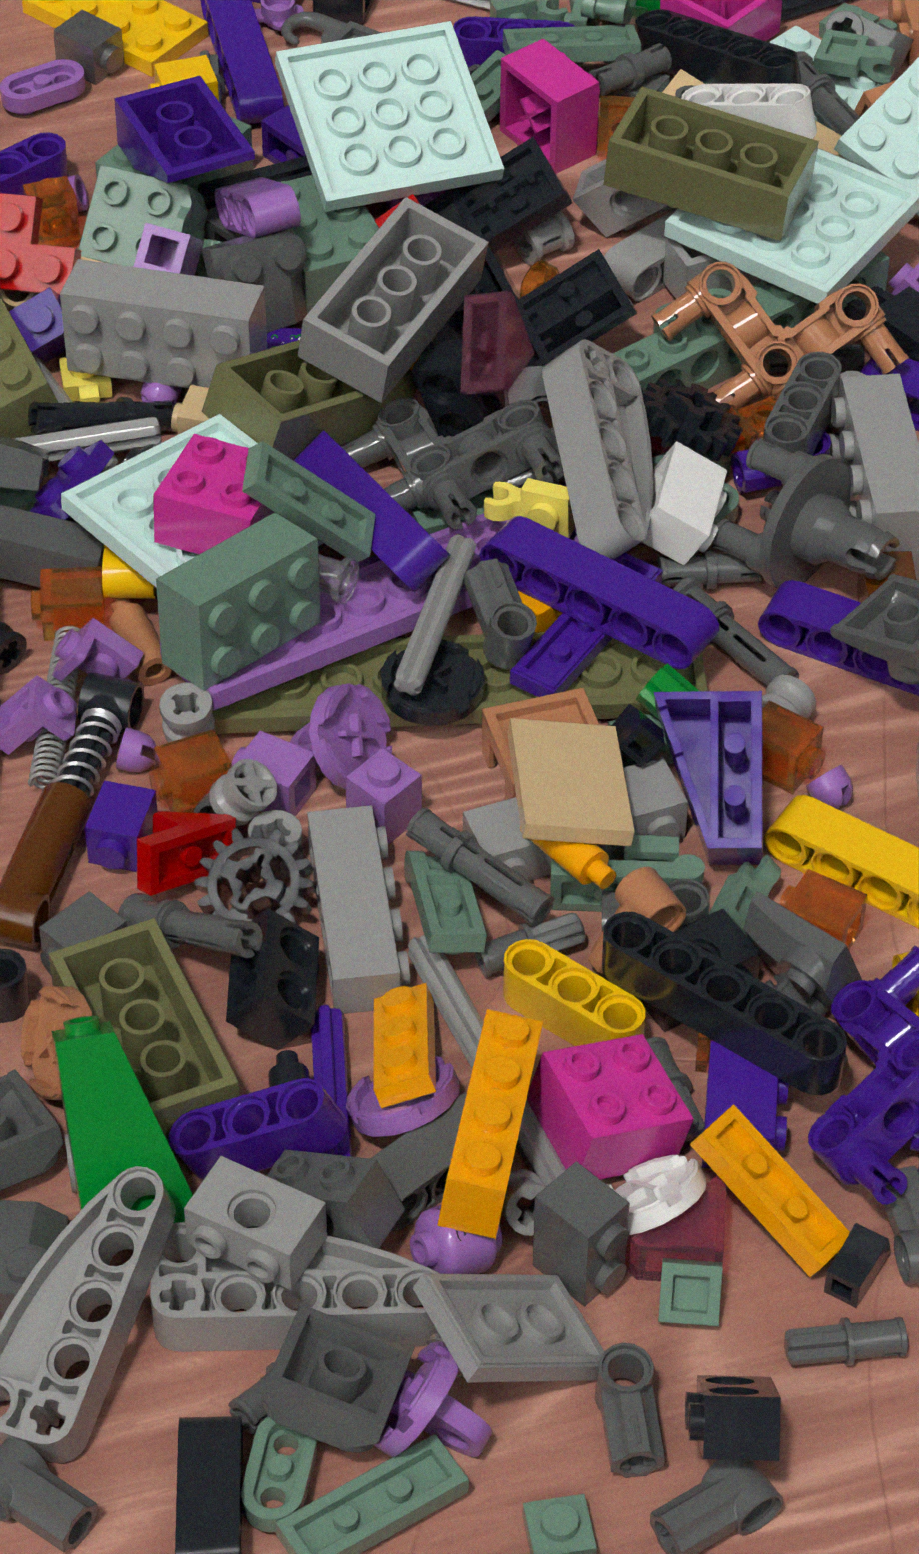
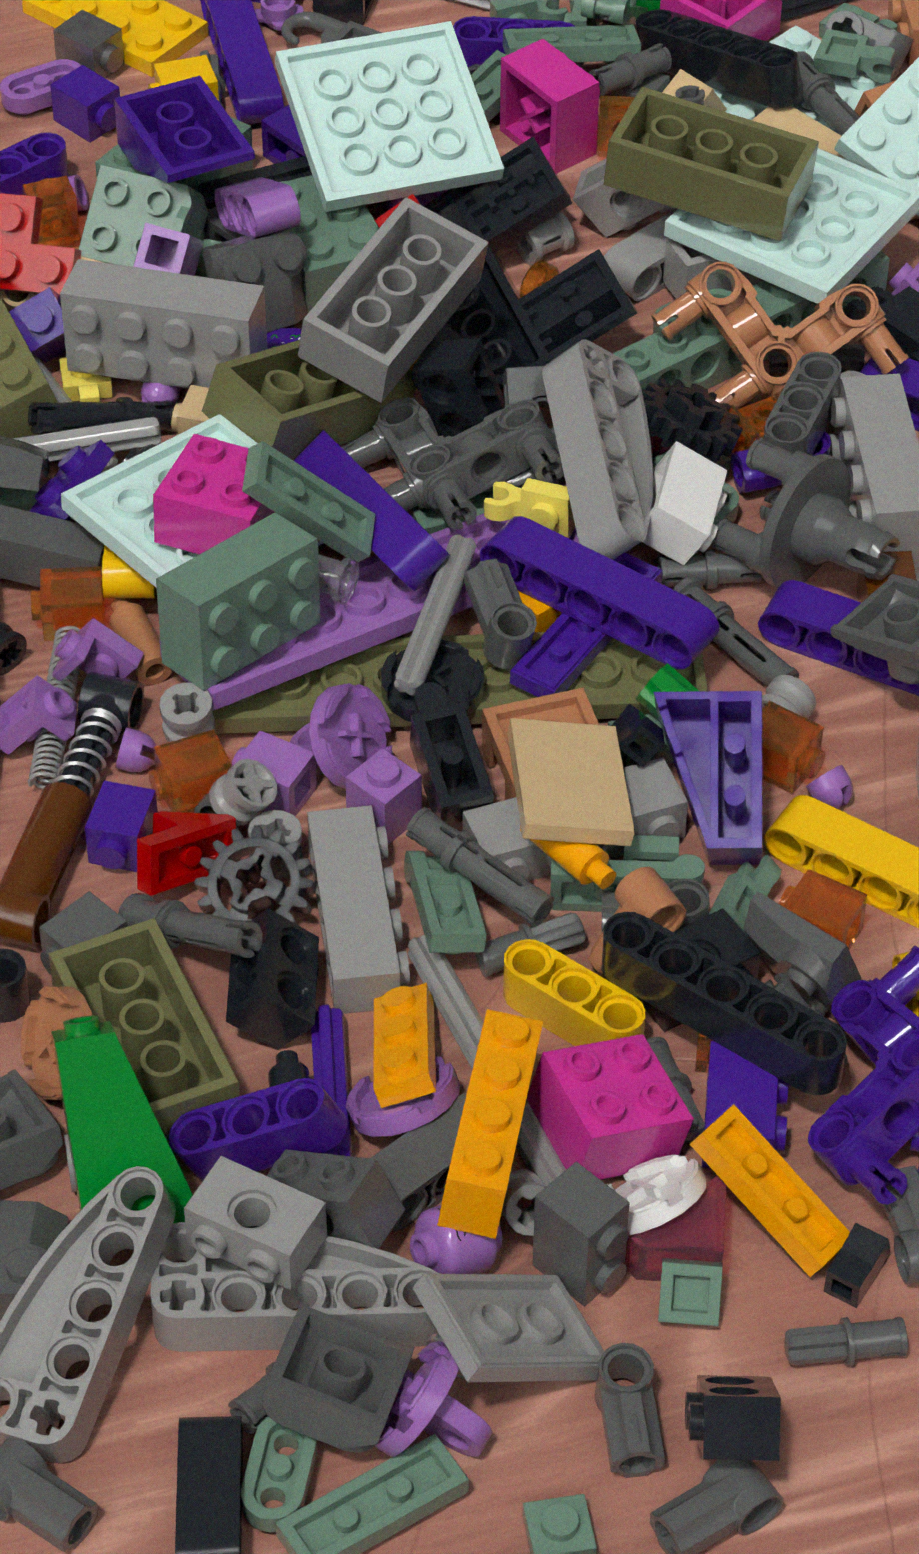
clear pink slope [461,291,534,394] -> none
white beam [681,84,817,139] -> none
none -> dark purple brick [50,65,120,143]
none -> black brick [410,682,494,831]

